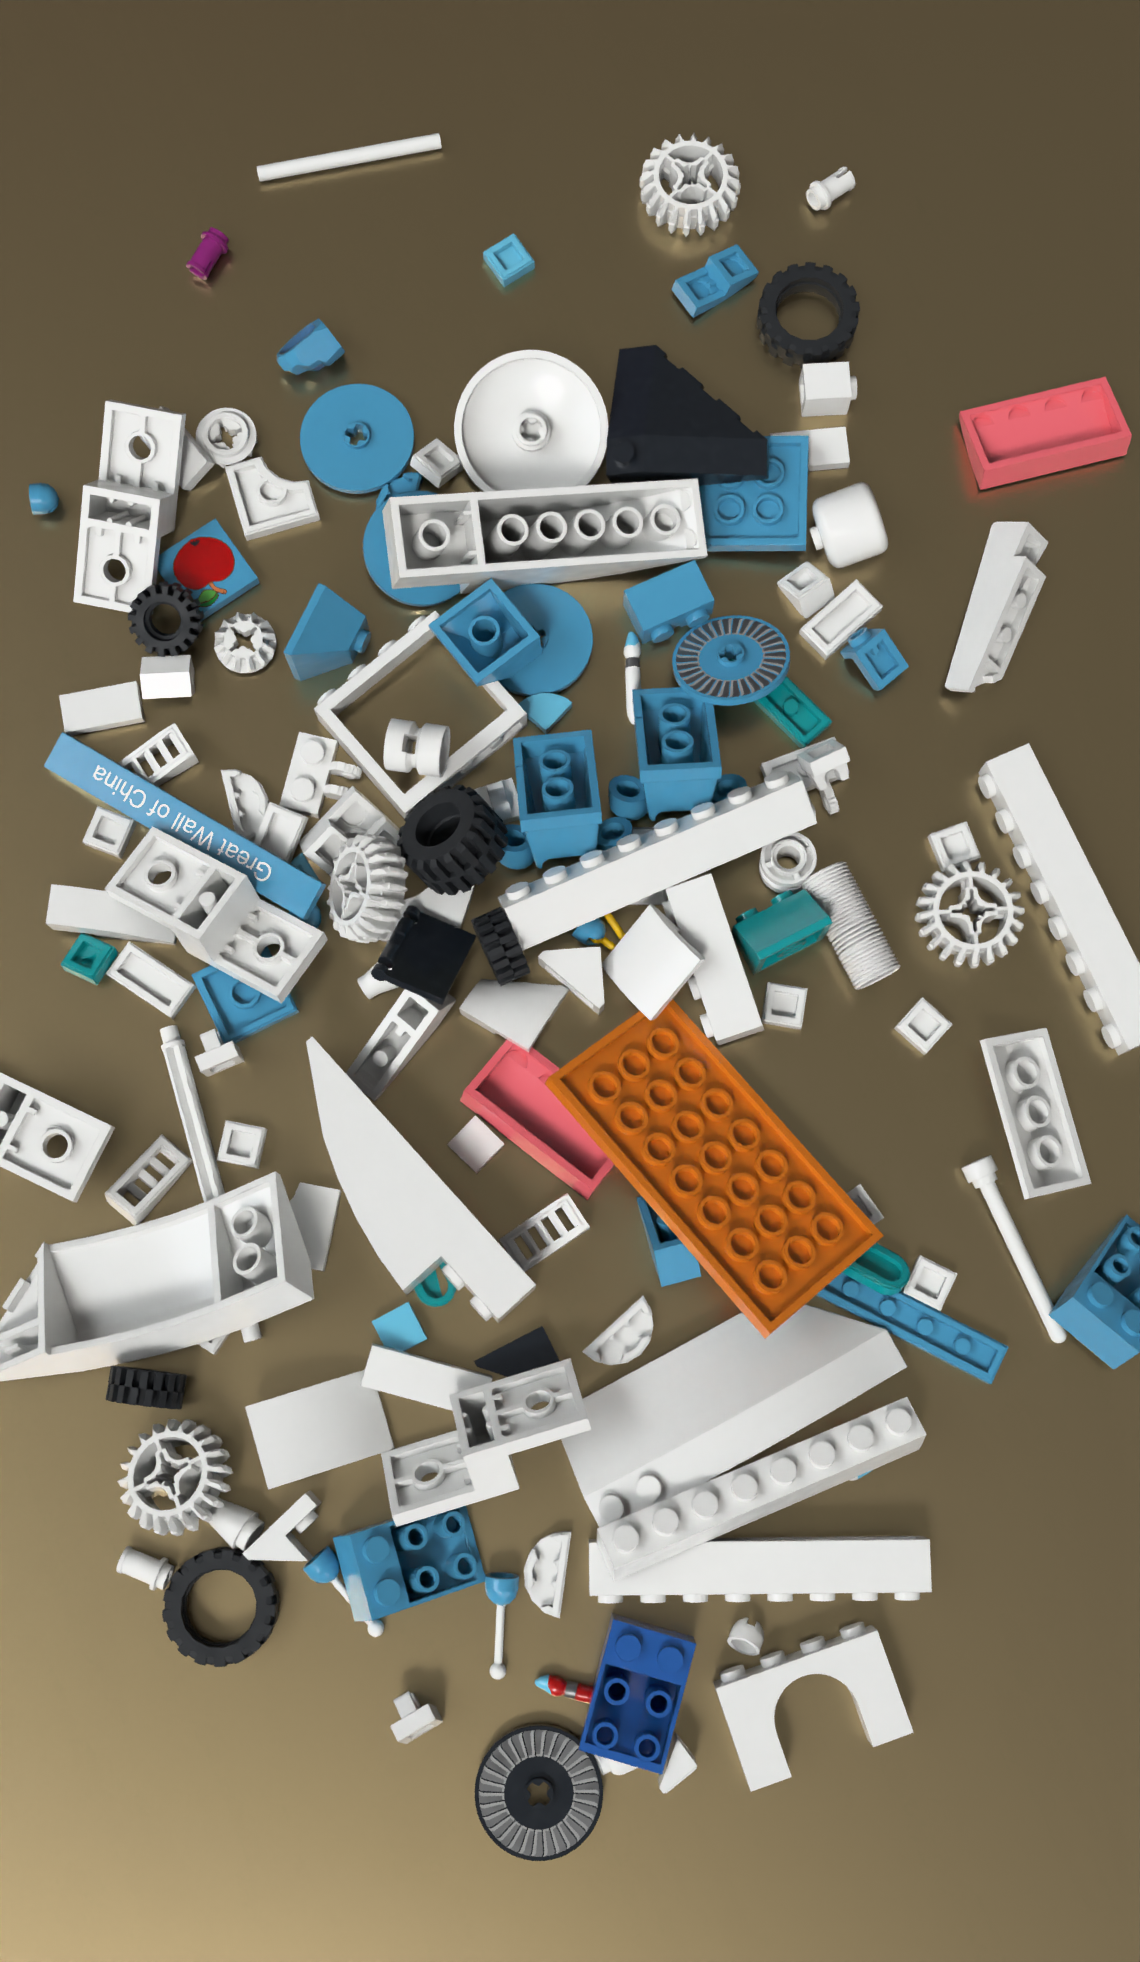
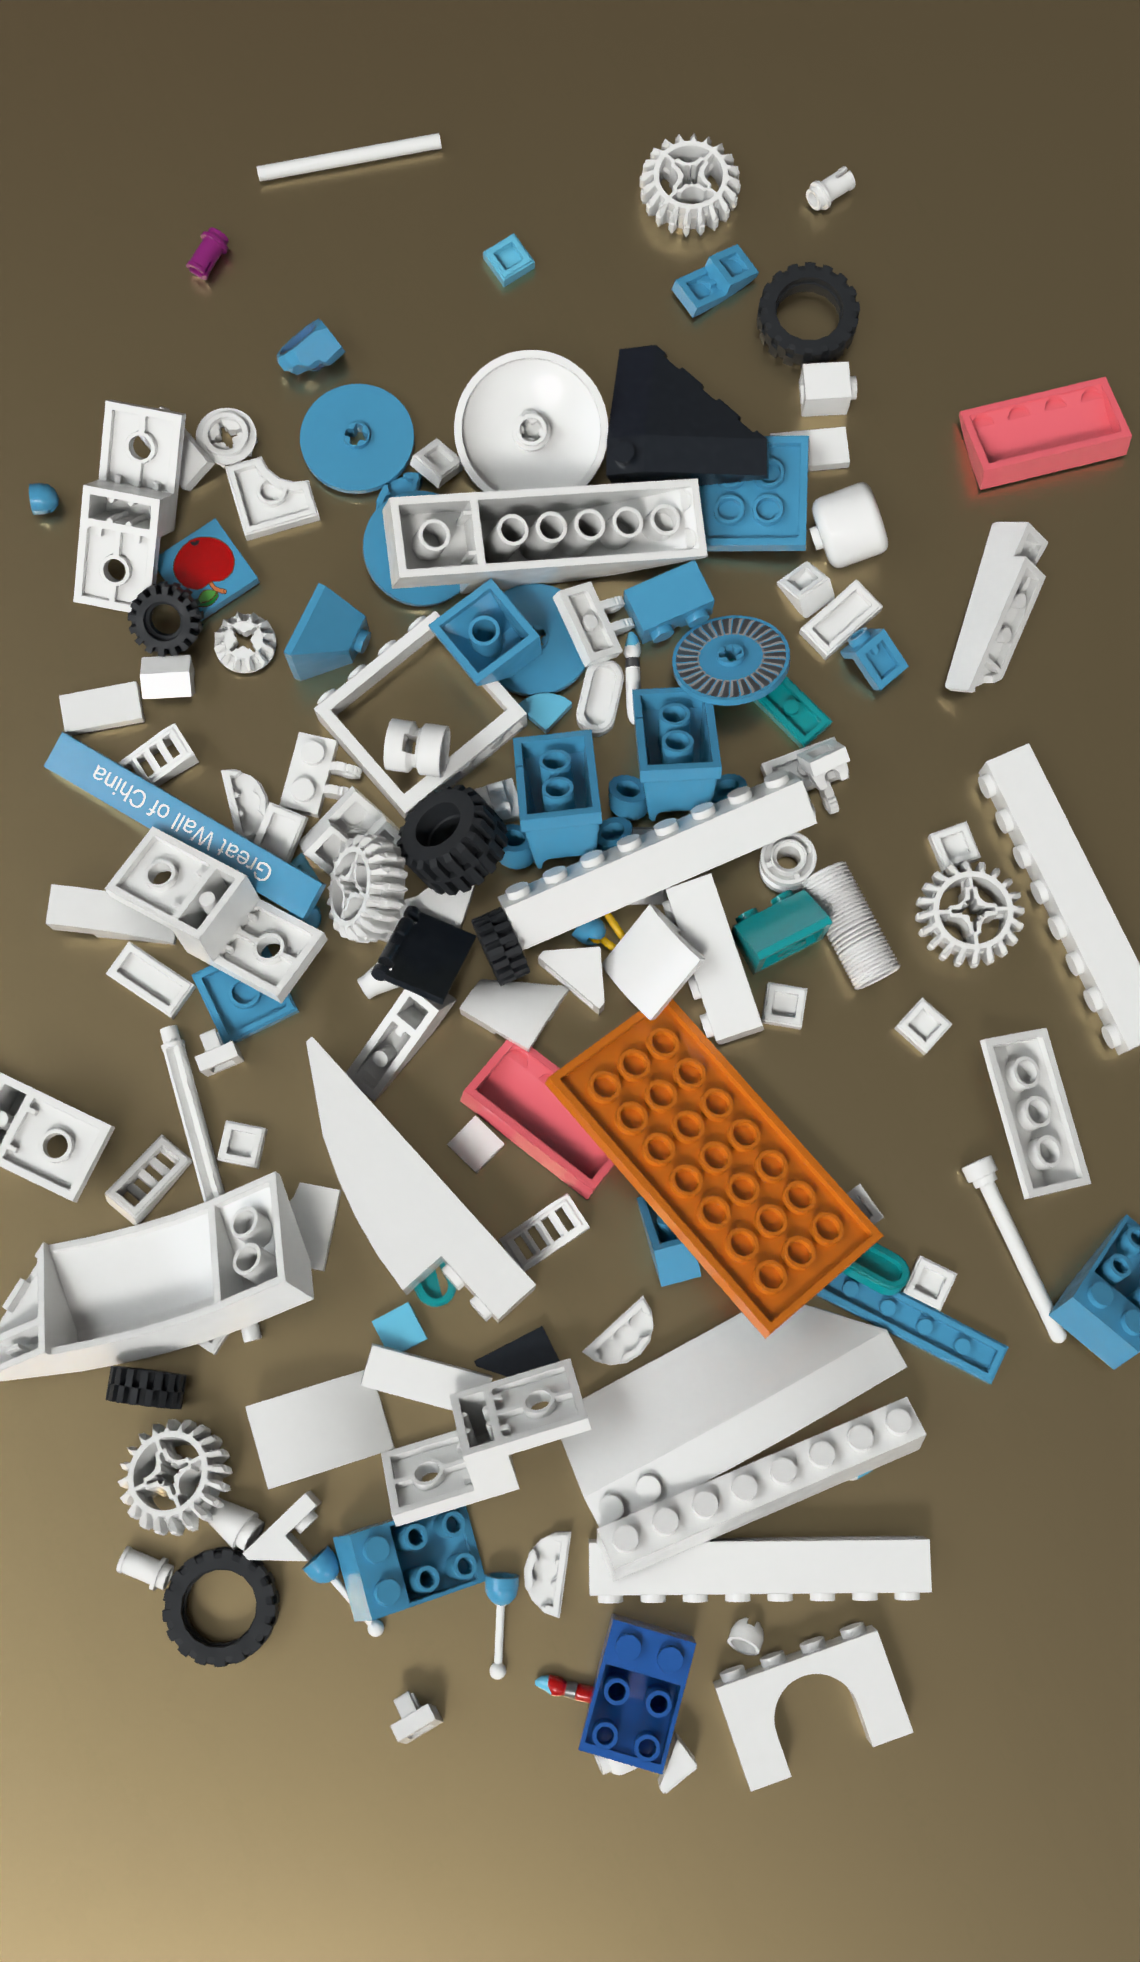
teal tile [60,933,118,985] -> none
white tile [82,806,137,859] -> none
piece [475,1724,603,1861] -> none
none -> white hinge [553,581,635,667]
none -> white tile [576,660,624,737]

